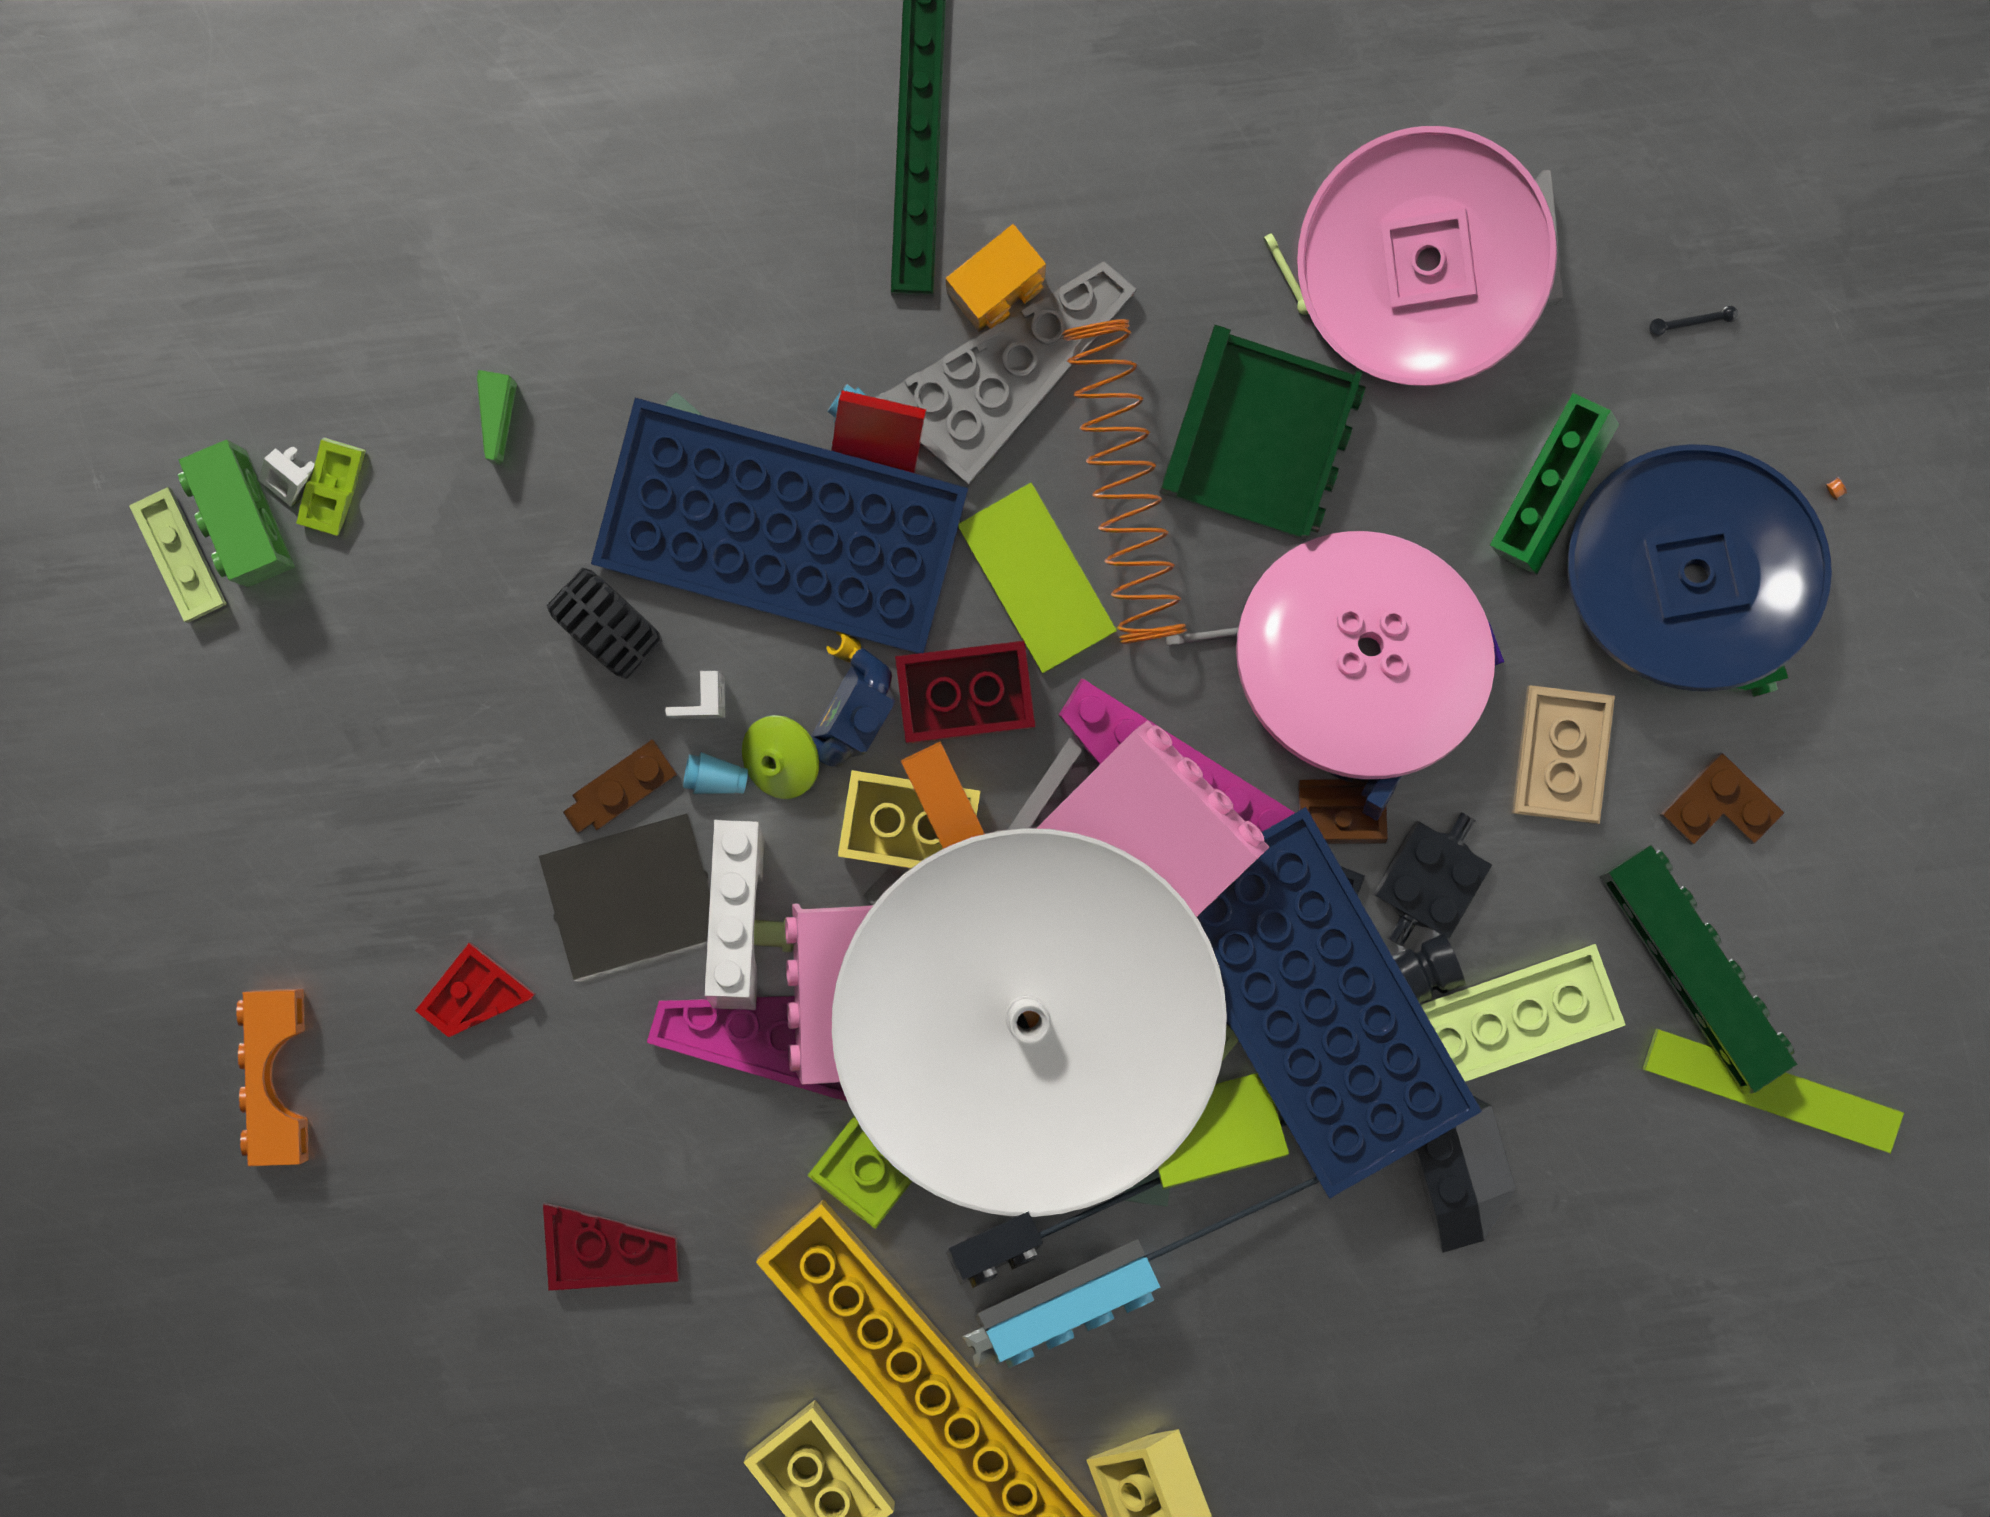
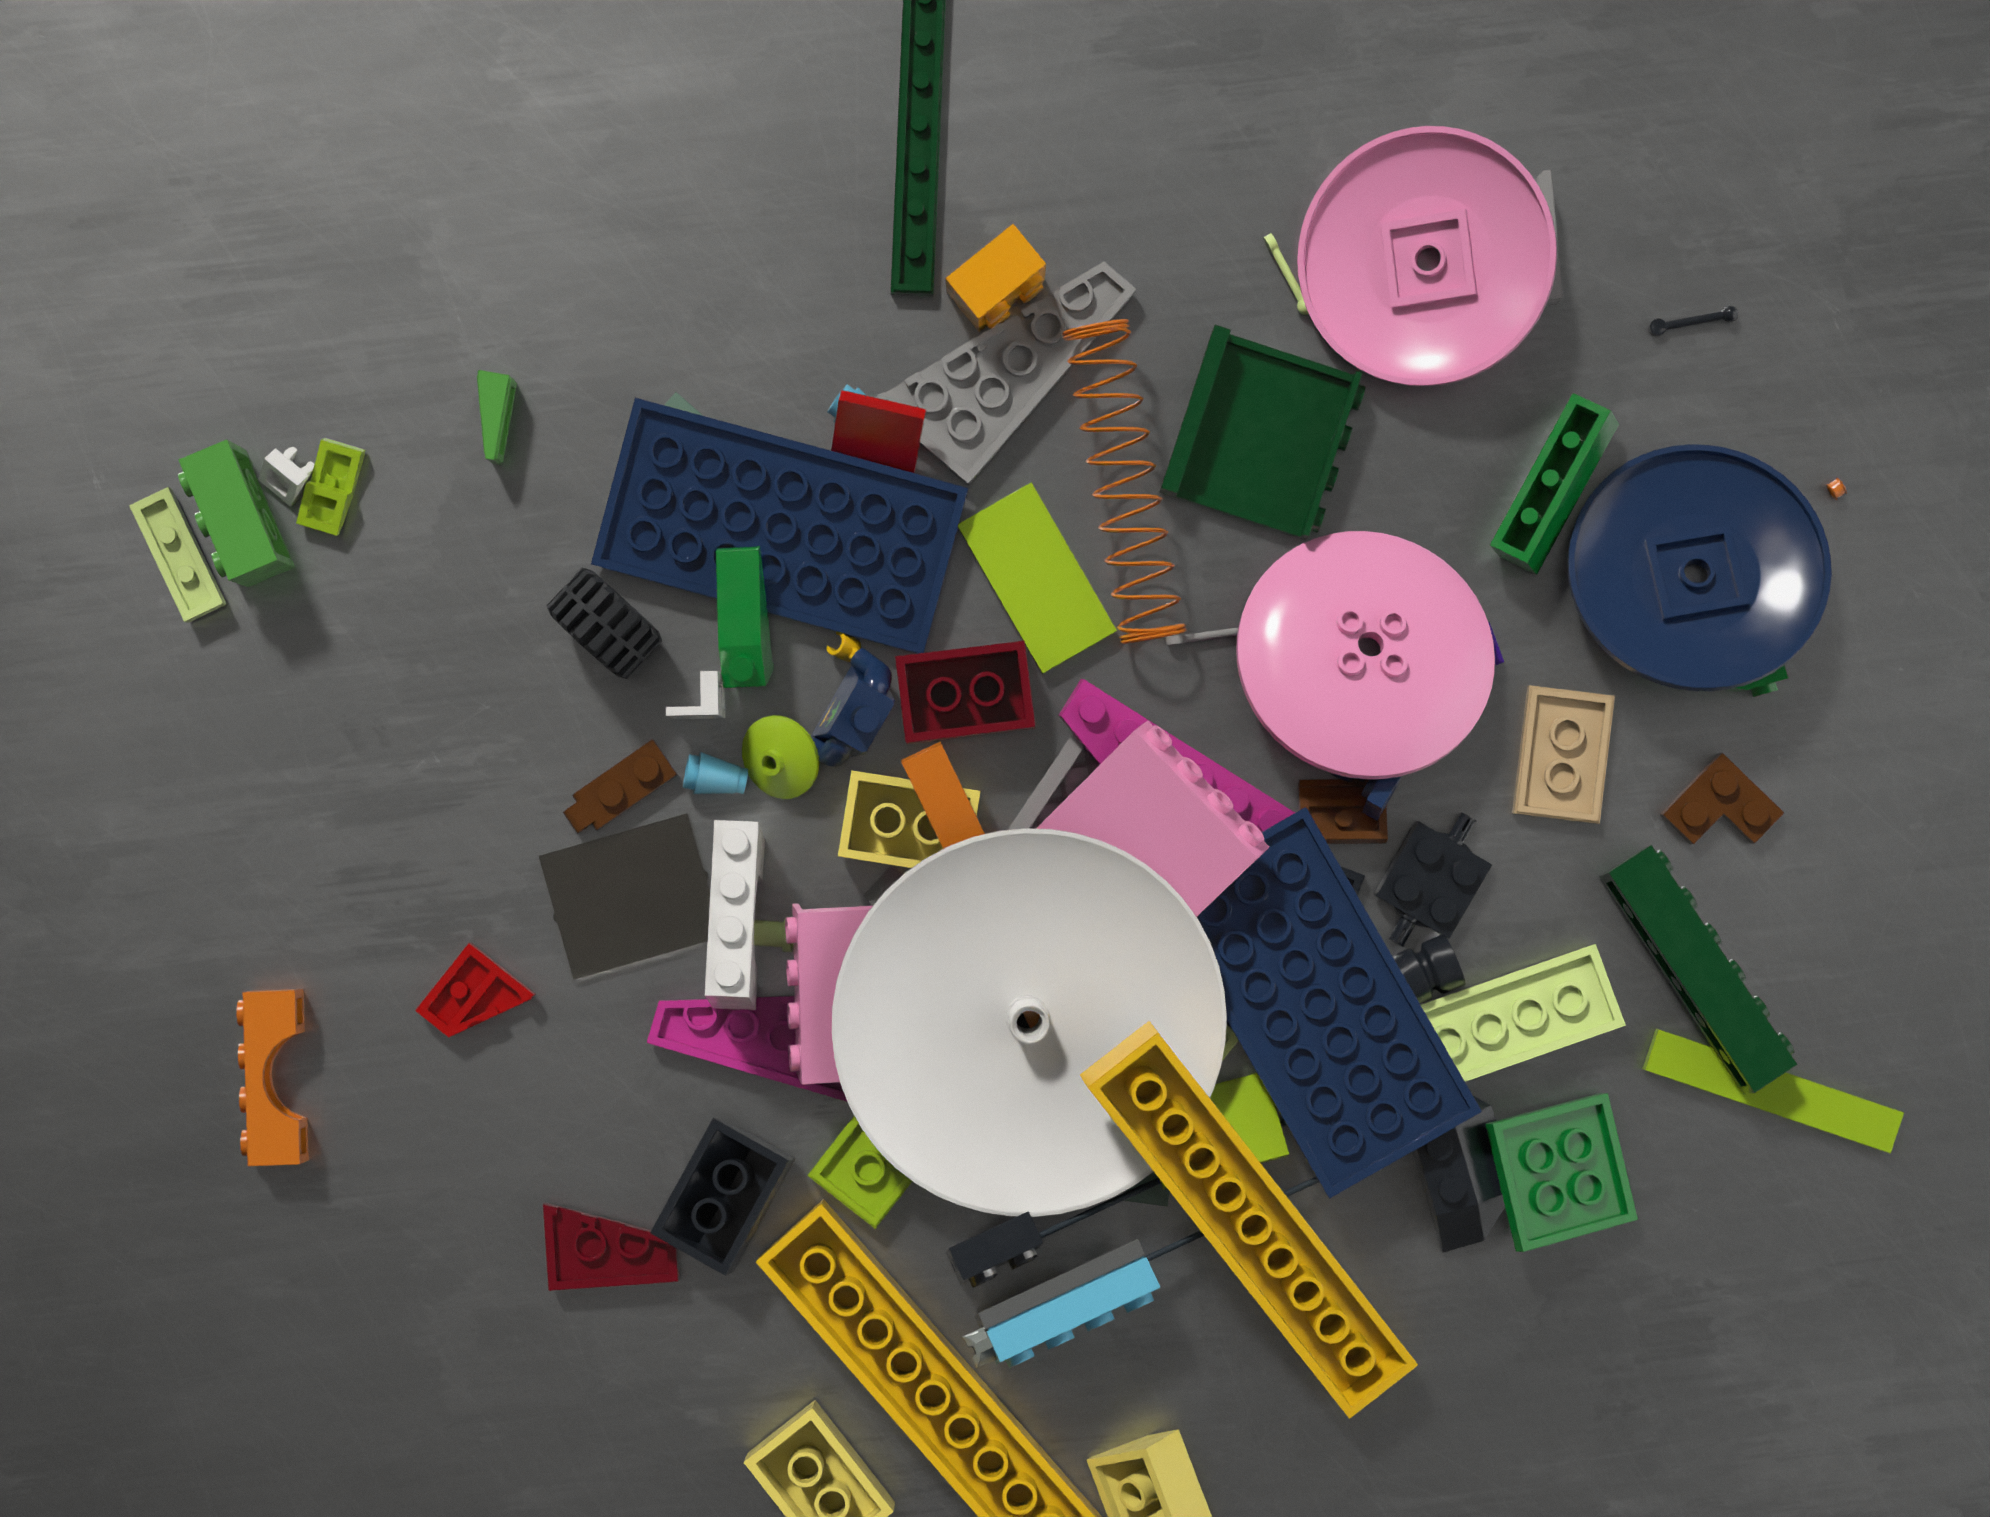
none -> black slope [650,1118,796,1276]
none -> green slope [716,546,774,688]
none -> yellow brick [1080,1021,1418,1419]
none -> green plate [1486,1093,1638,1252]

